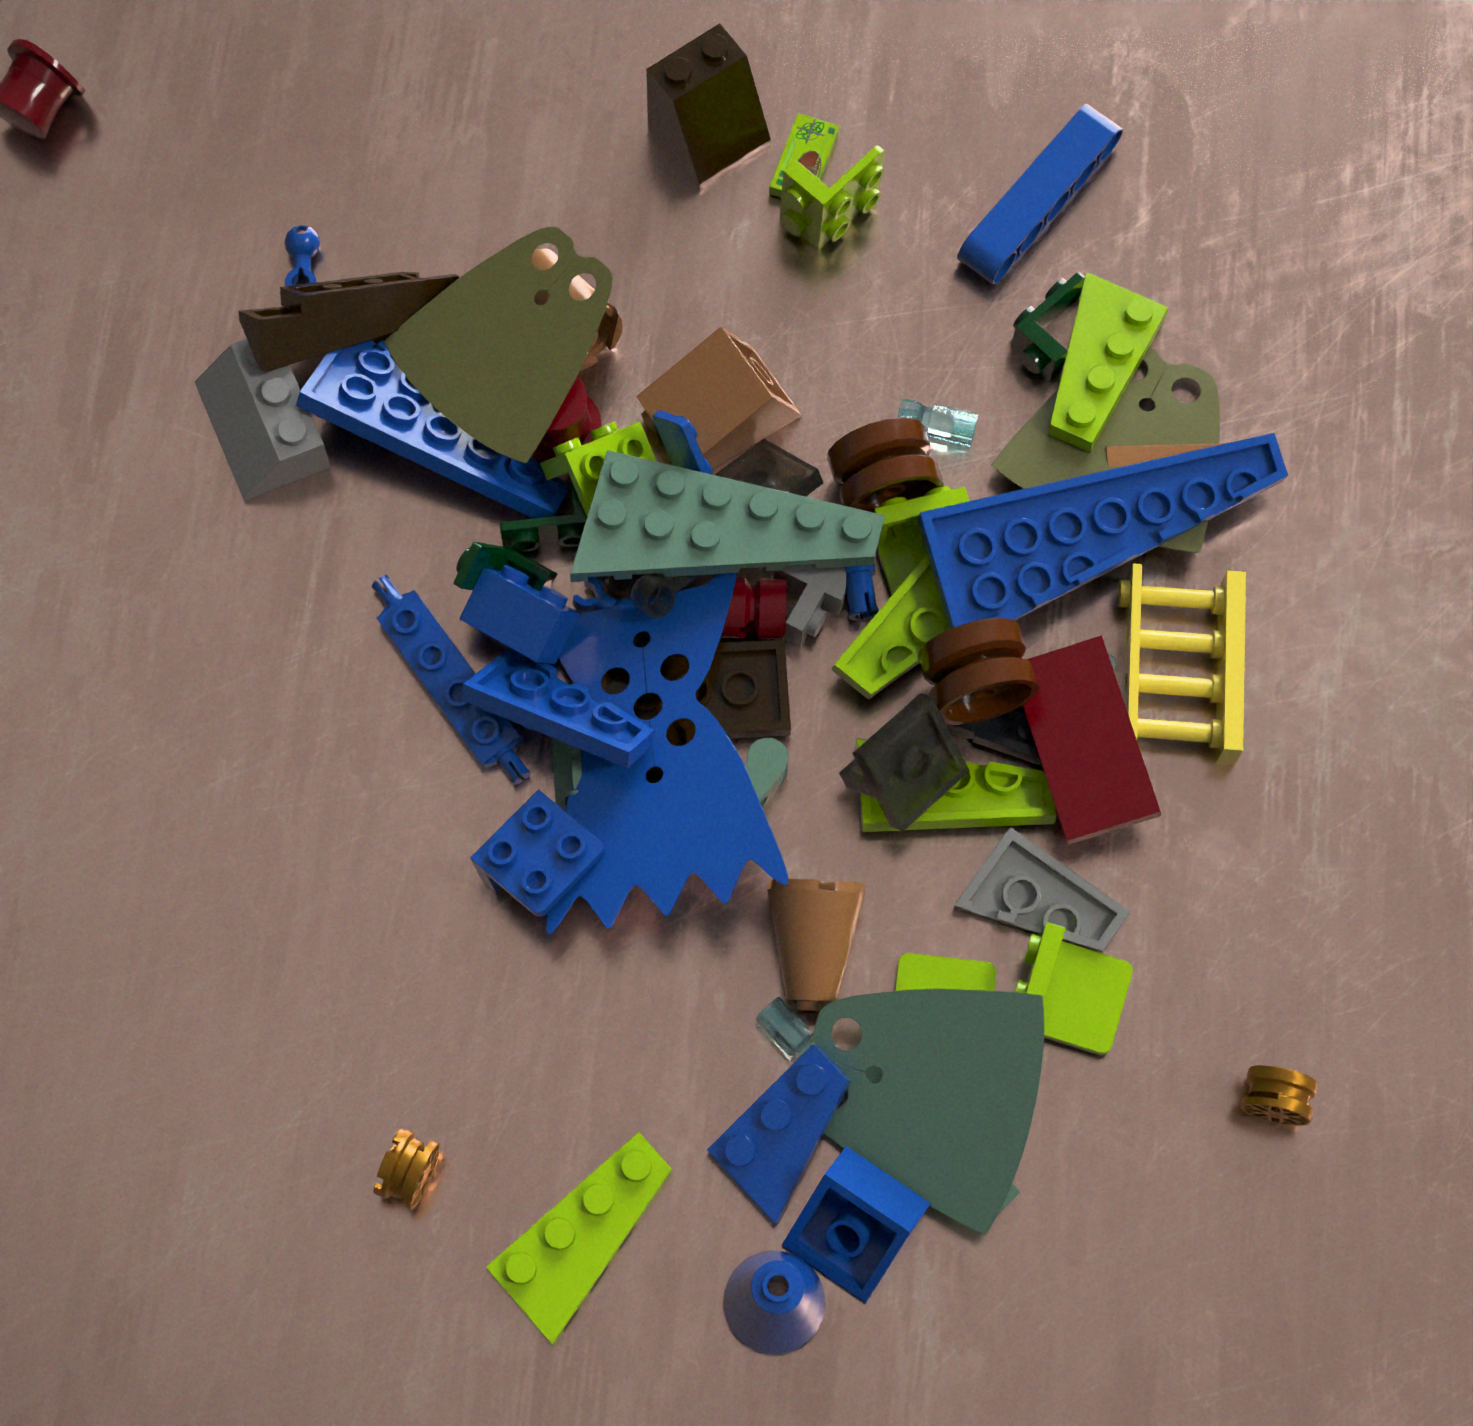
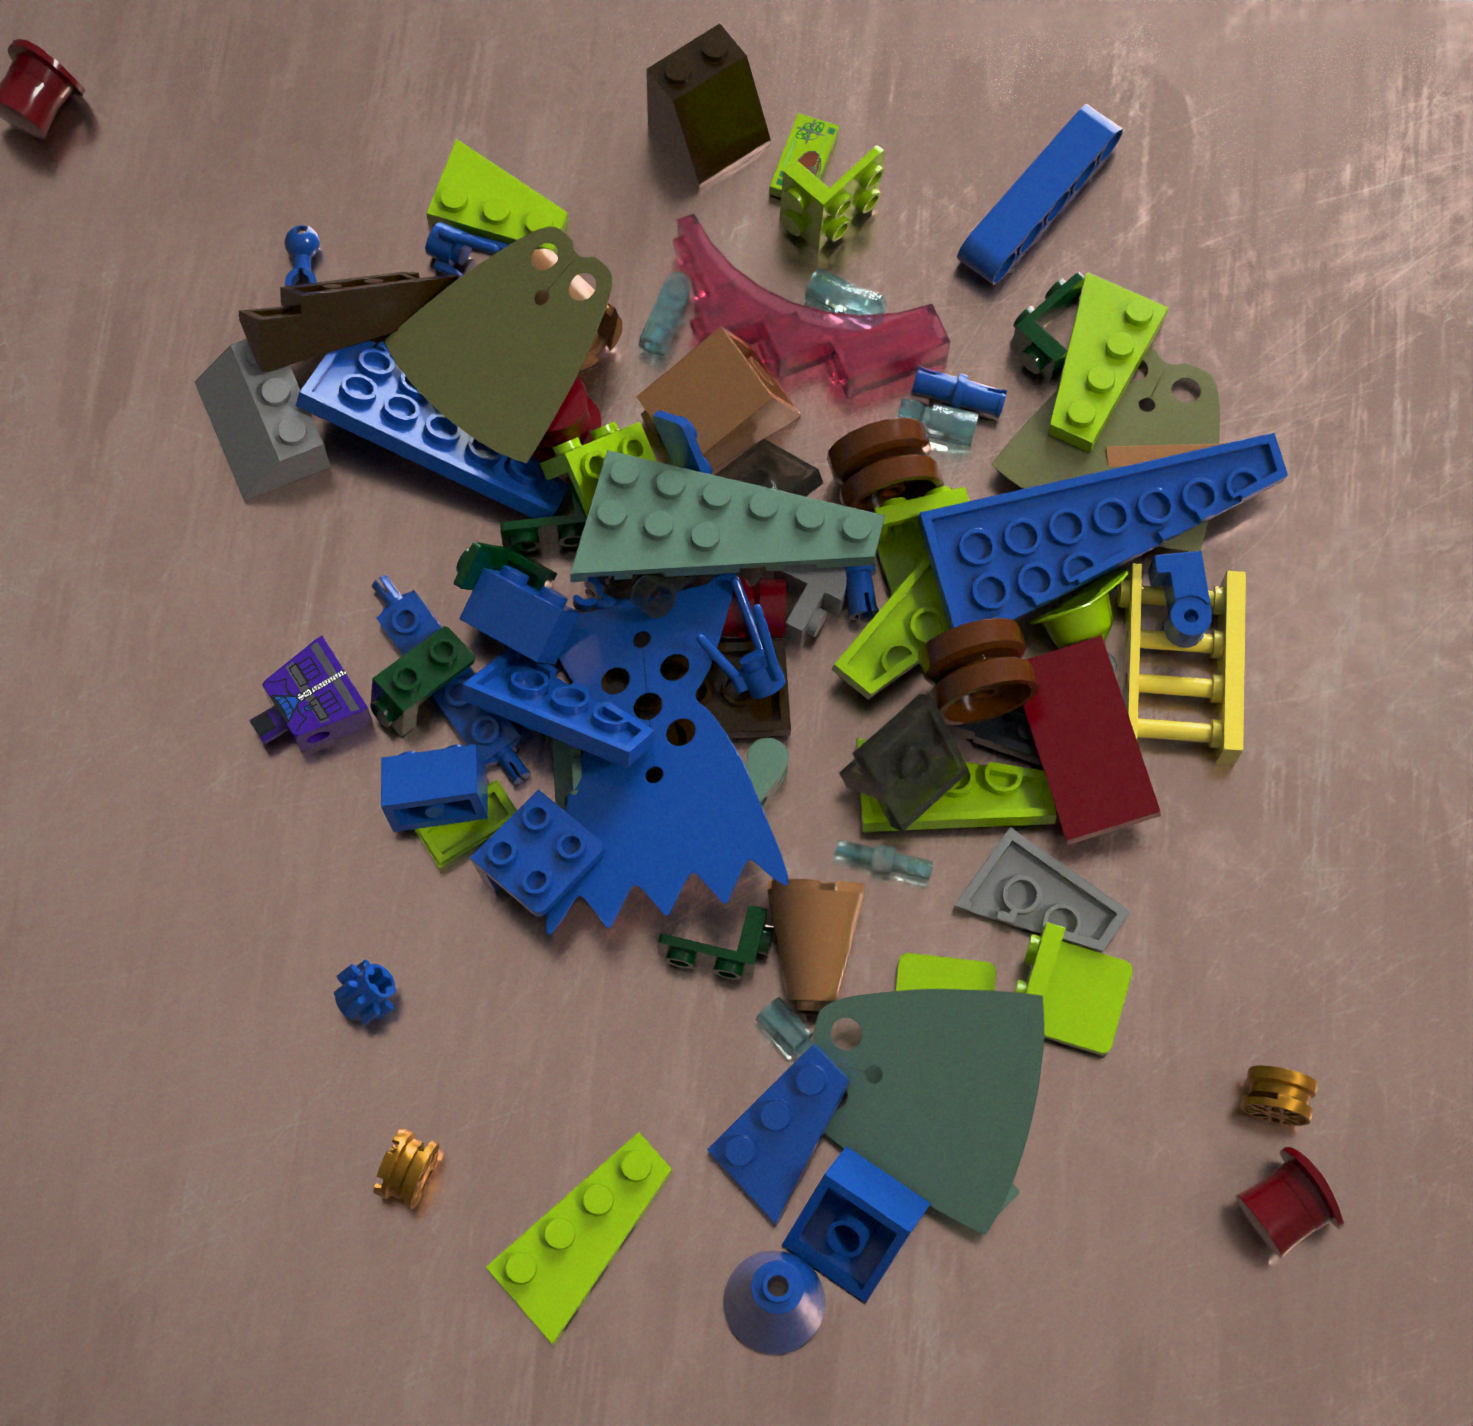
none -> dark purple torso [249,635,373,751]
none -> blue gear [333,959,397,1025]
none -> dark green bracket [370,626,475,737]
none -> blue brick [381,744,488,832]
none -> lime tile [415,780,517,873]
none -> blue plant [425,222,510,278]
none -> lime wing [426,139,569,254]
none -> clear light blue bar [638,272,692,356]
none -> dark green bracket [657,905,774,980]
none -> clear pink arch [673,214,951,399]
none -> blue plant [696,577,786,699]
none -> clear light blue bar [804,268,887,331]
none -> clear light blue bar [835,839,934,880]
none -> blue pin [911,365,1007,418]
none -> lime piece [1029,569,1128,649]
none -> blue leg [1148,551,1212,648]
none -> dark red piece [1235,1147,1344,1259]

